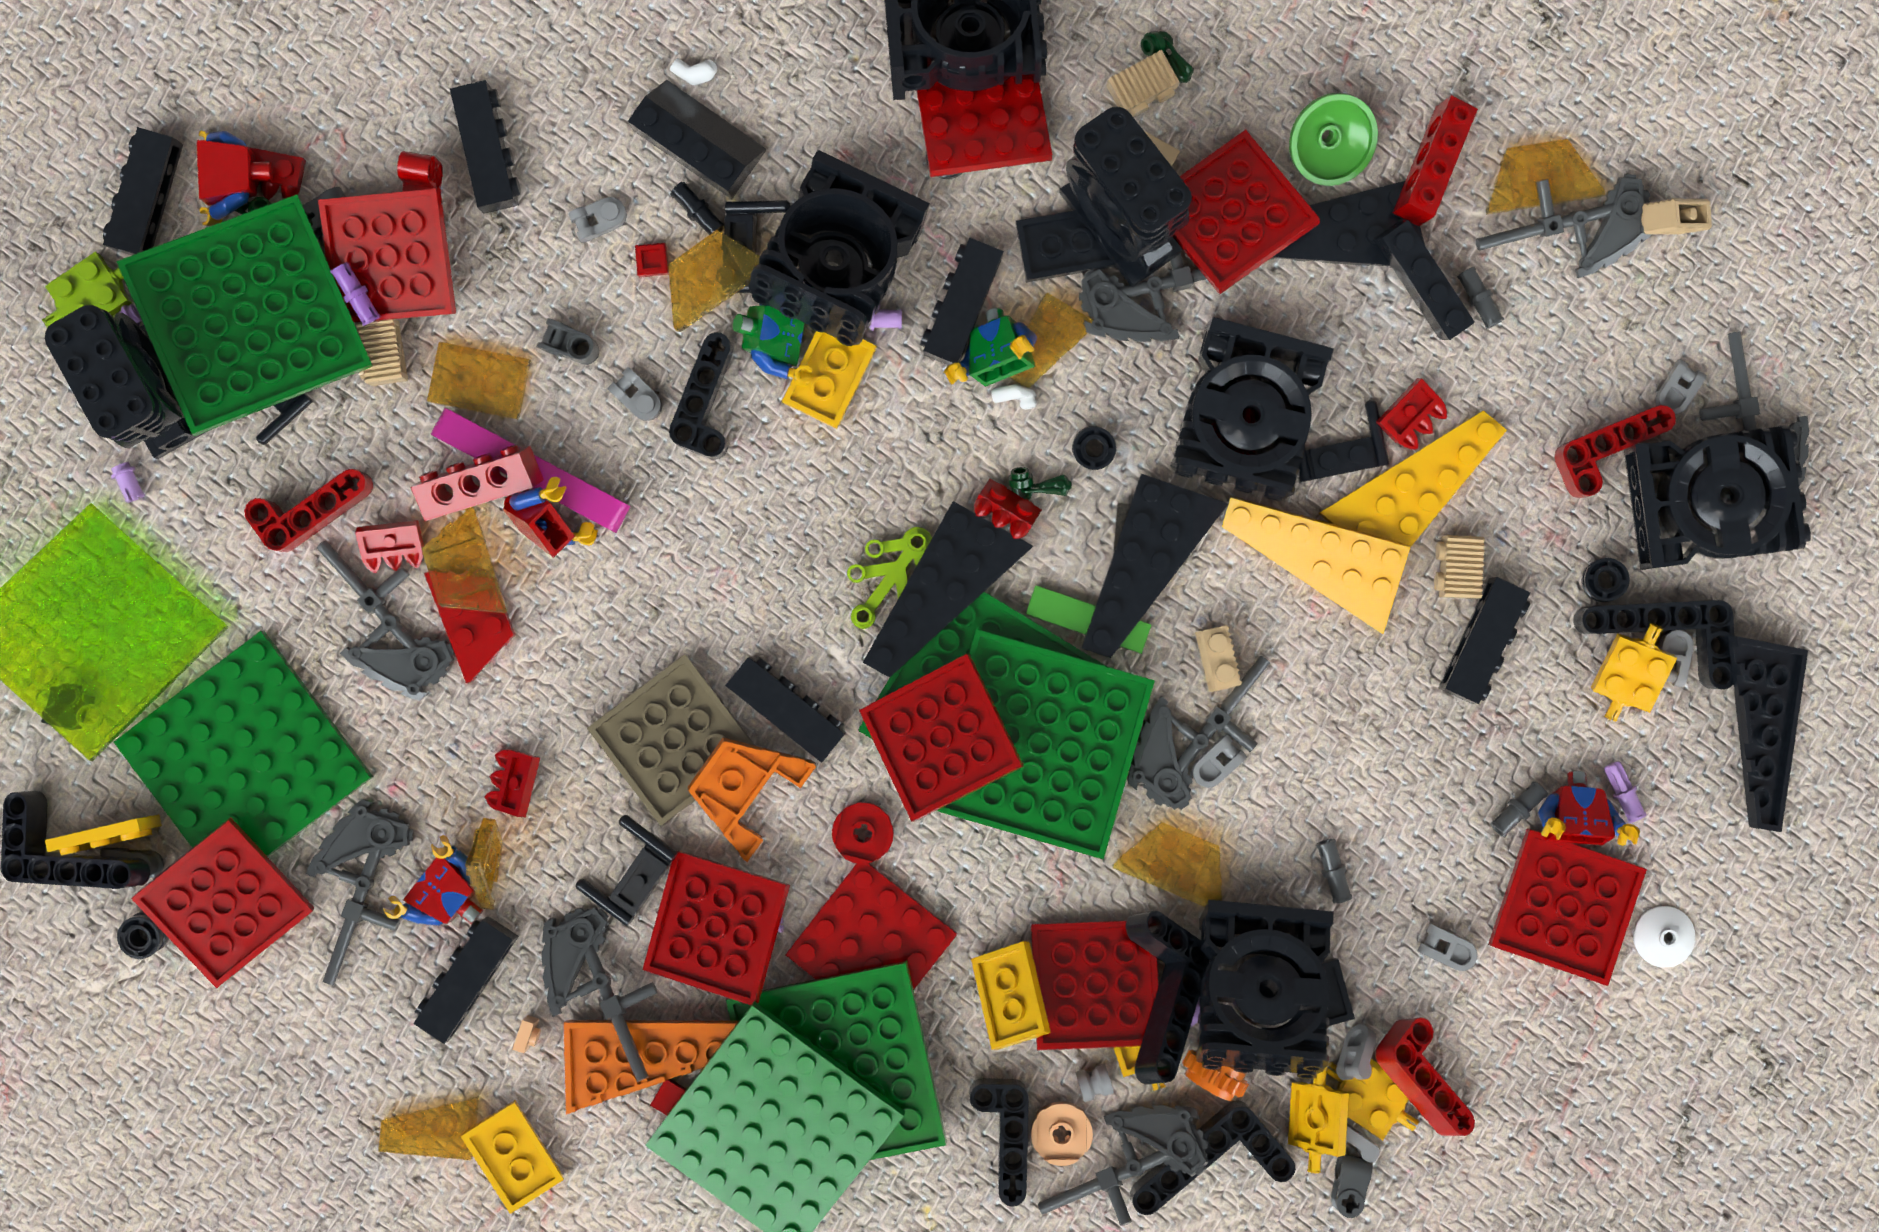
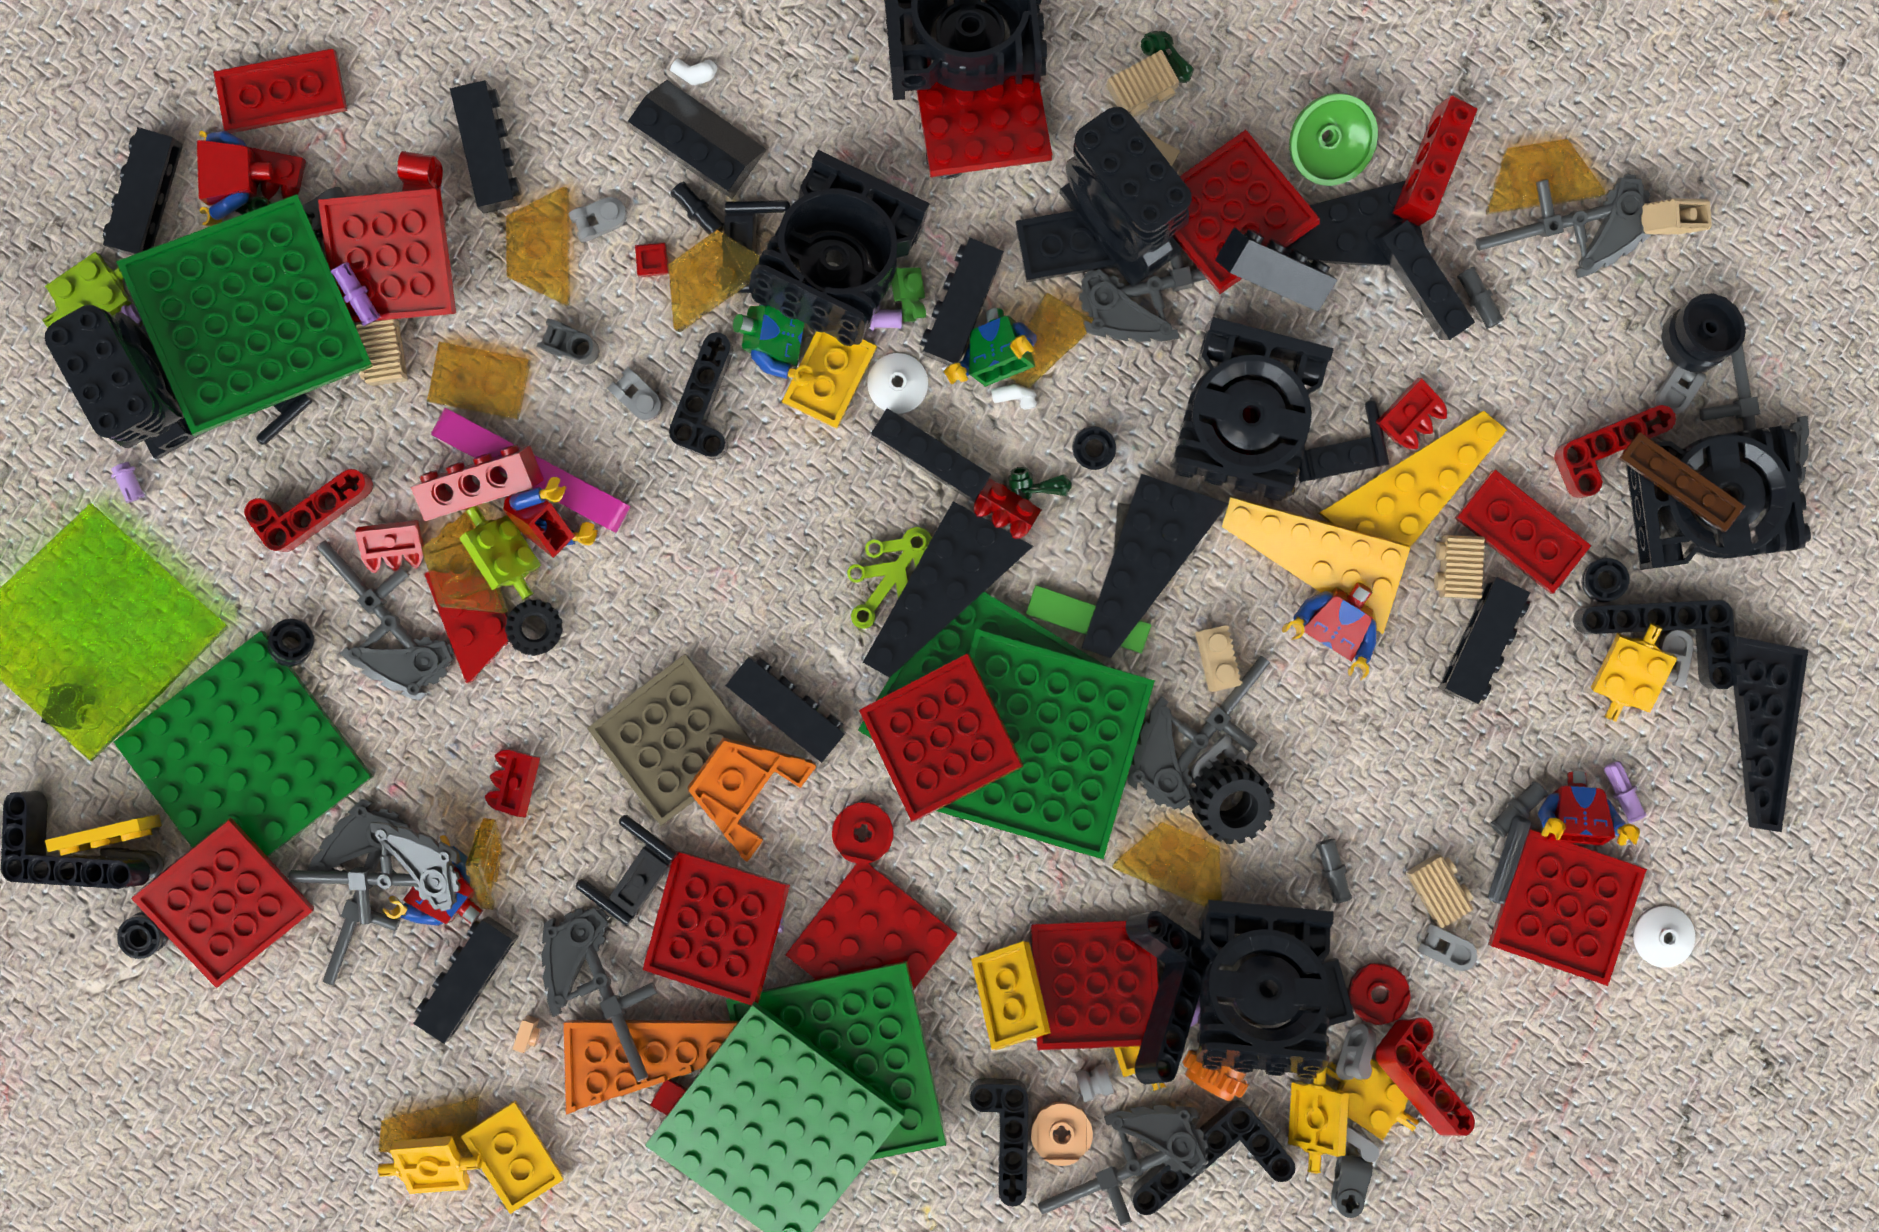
none -> red plate [213,49,348,133]
none -> black wheel [267,619,314,667]
none -> dark grey bar [288,822,461,925]
none -> yellow plate [378,1136,482,1194]
none -> lime plate [459,505,541,600]
none -> black tyre [505,599,563,656]
none -> clear yellow wing [506,187,570,306]
none -> white dish [867,353,928,414]
none -> black brick [871,408,991,503]
none -> bright green plate [891,268,926,322]
none -> black tyre [1189,758,1275,844]
none -> brick [1215,227,1337,311]
none -> torso [1282,582,1377,681]
none -> red tile [1348,962,1411,1025]
none -> tan brick [1405,854,1474,928]
none -> red plate [1455,469,1592,594]
none -> black axle [1488,816,1531,904]
none -> reddish brown plate [1618,432,1745,532]
none -> black wheel [1661,293,1746,372]

